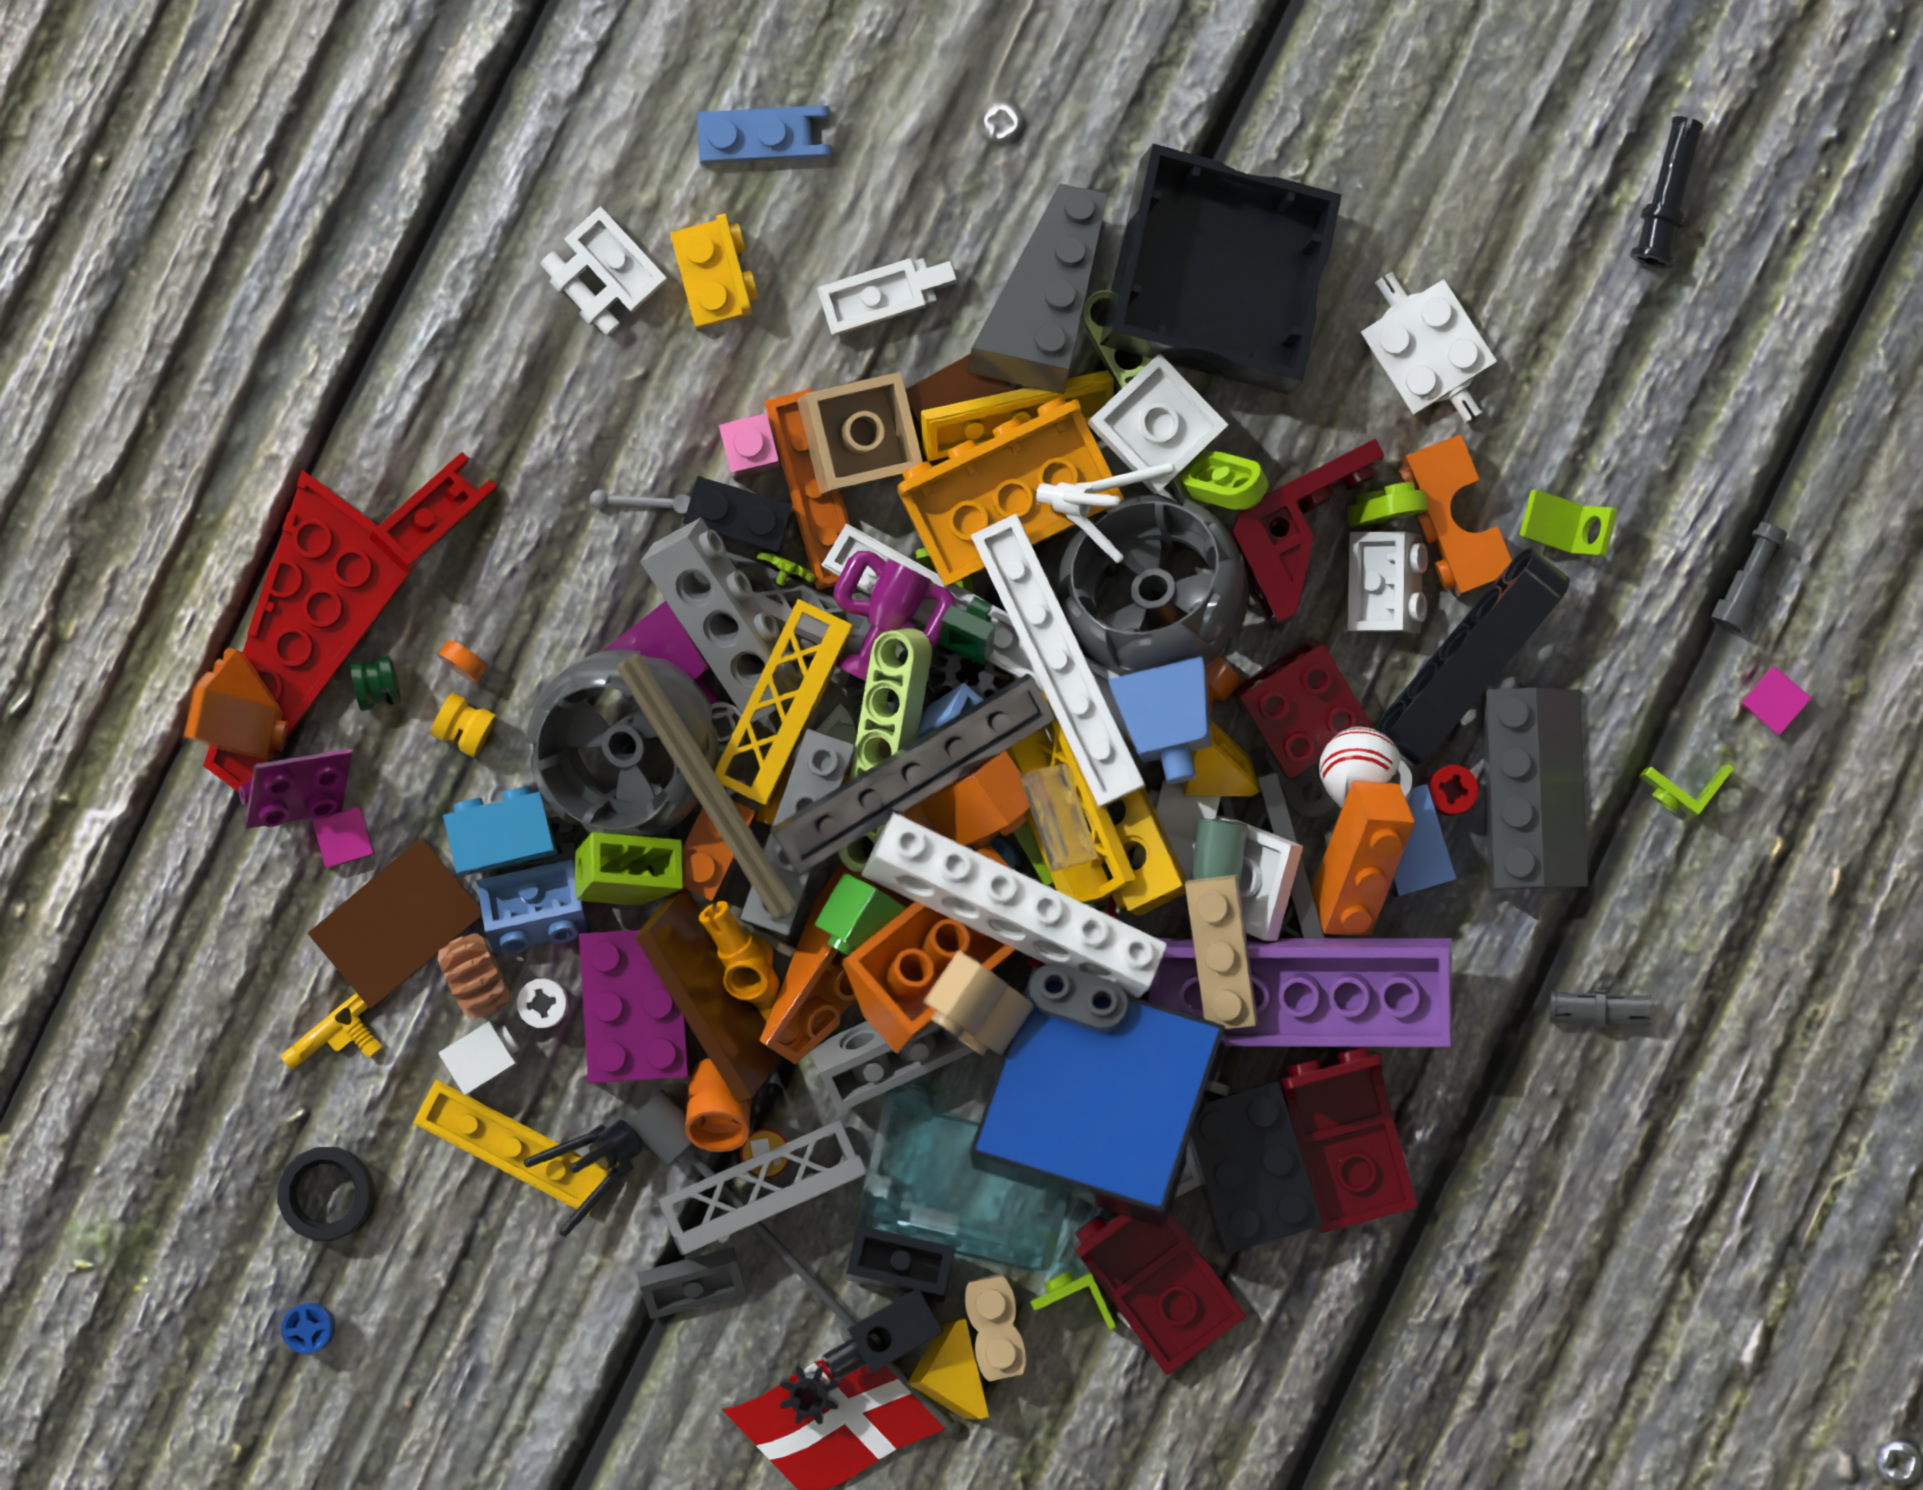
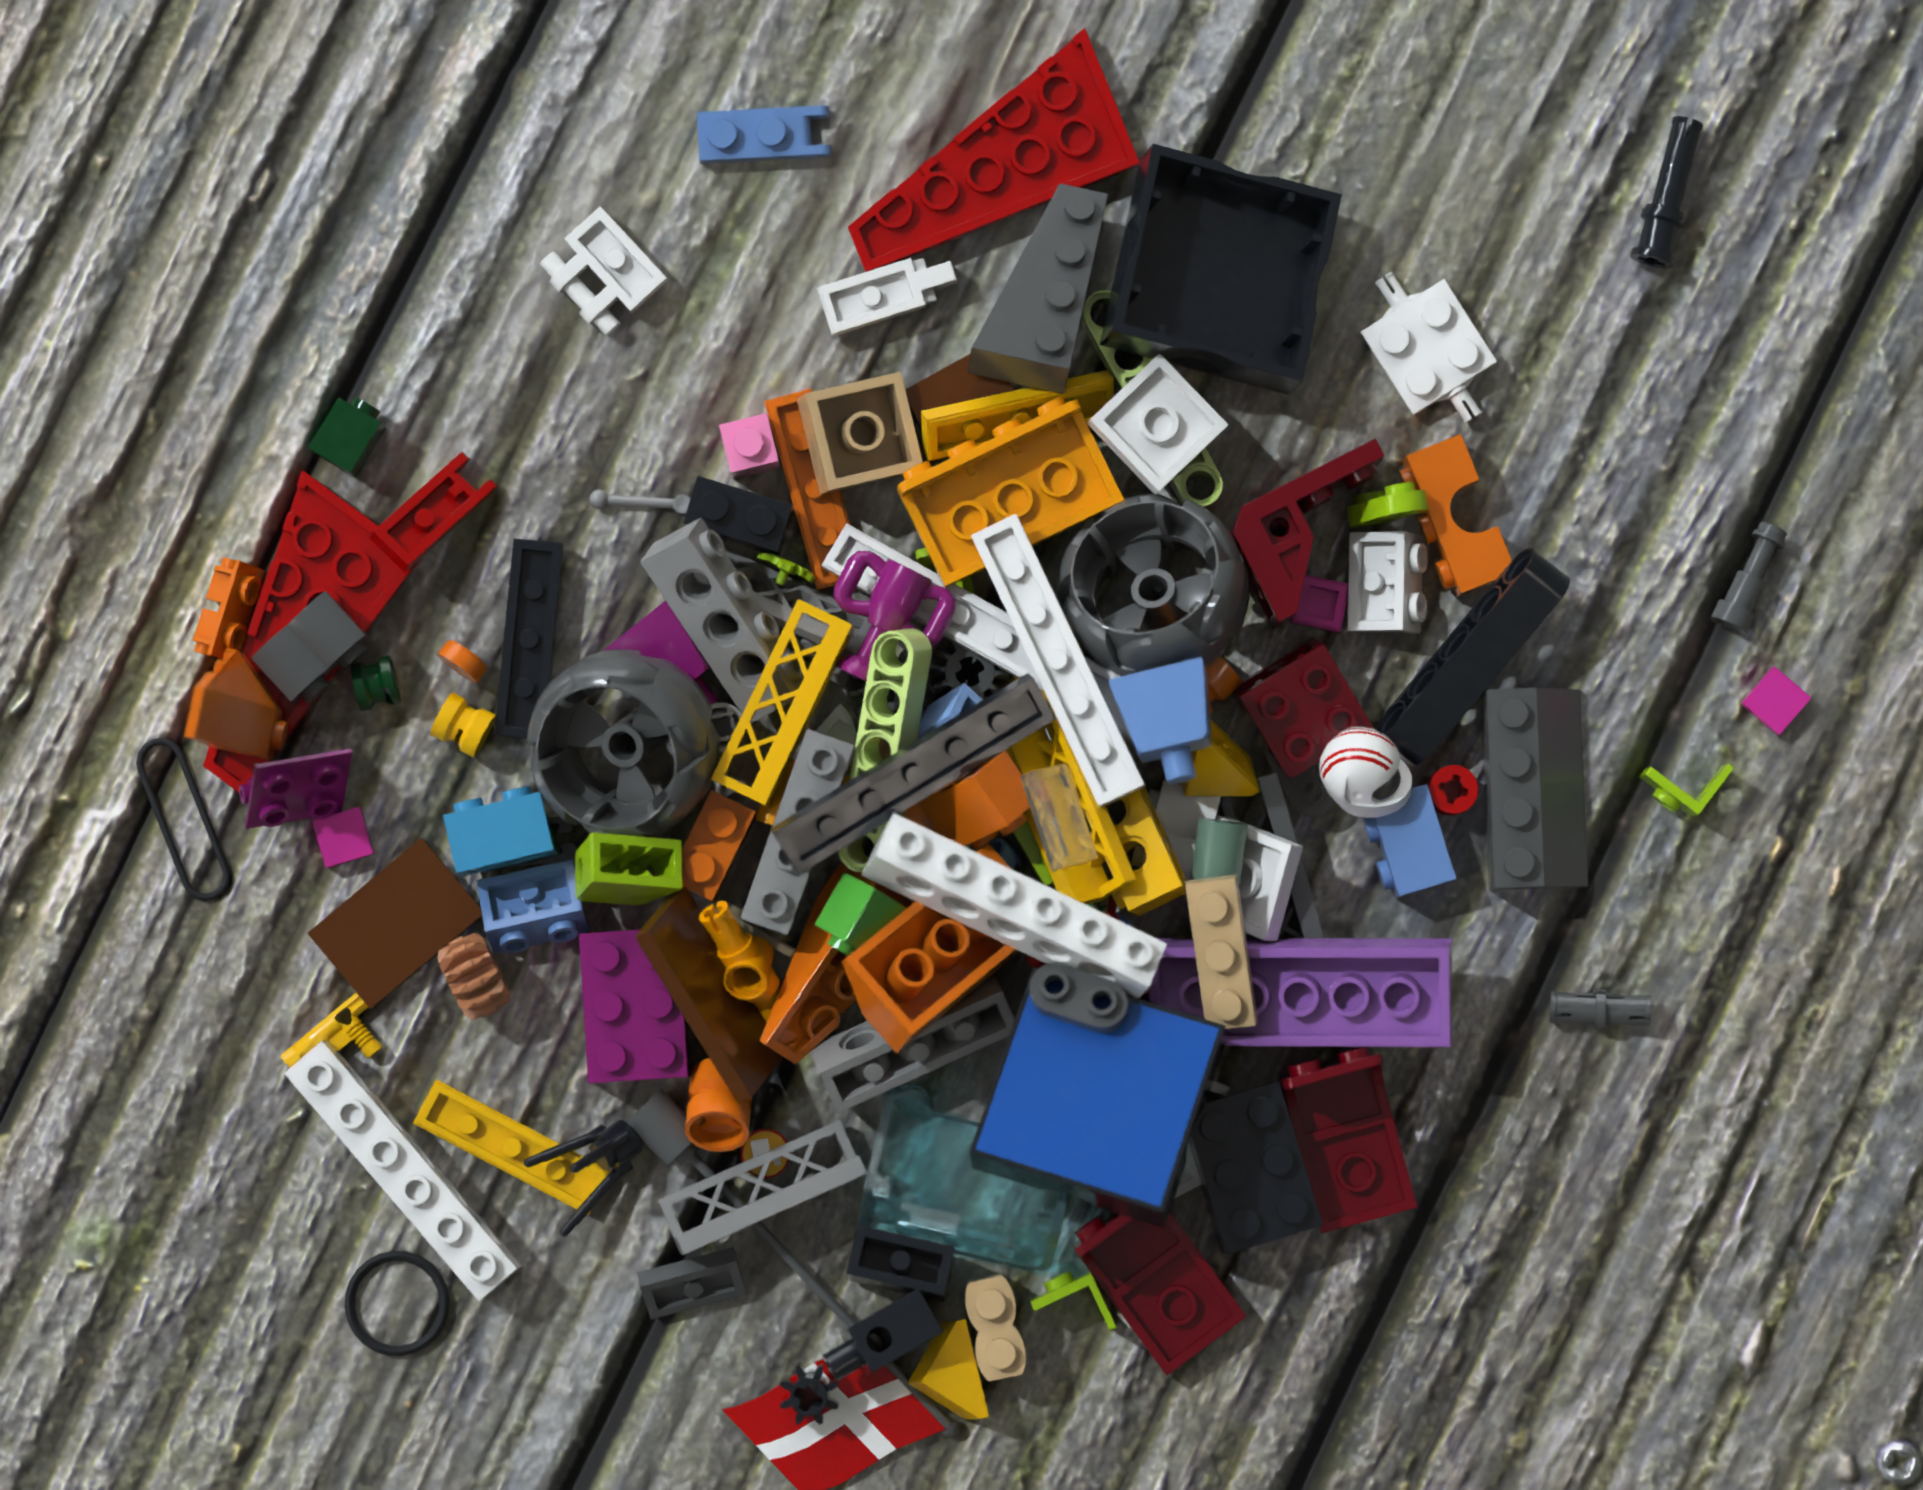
black tyre [277,1147,374,1241] -> none
blue wheel [281,1303,335,1354] -> none
white brick [438,1021,521,1095] -> none
white wheel [517,979,569,1028] -> none
dark tan axle [617,654,796,919] -> none
yellow bracket [670,213,759,329] -> none
tan brick [924,951,1035,1056] -> none
dark green tile [940,597,995,665] -> none
white plant [1036,463,1175,563] -> none
lime plate [1181,451,1269,510] -> none
orange brick [1311,780,1415,937] -> none
lime bracket [1519,489,1618,557] -> none
none -> black piece [136,738,231,901]
none -> orange hinge [192,557,265,660]
none -> dark grey brick [251,591,369,704]
none -> white brick [284,1041,522,1301]
none -> dark green brick [308,397,386,478]
none -> black tyre [345,1251,450,1356]
none -> black plate [494,538,564,739]
none -> red wing [848,28,1139,272]
none -> dark pink tile [1291,575,1348,634]

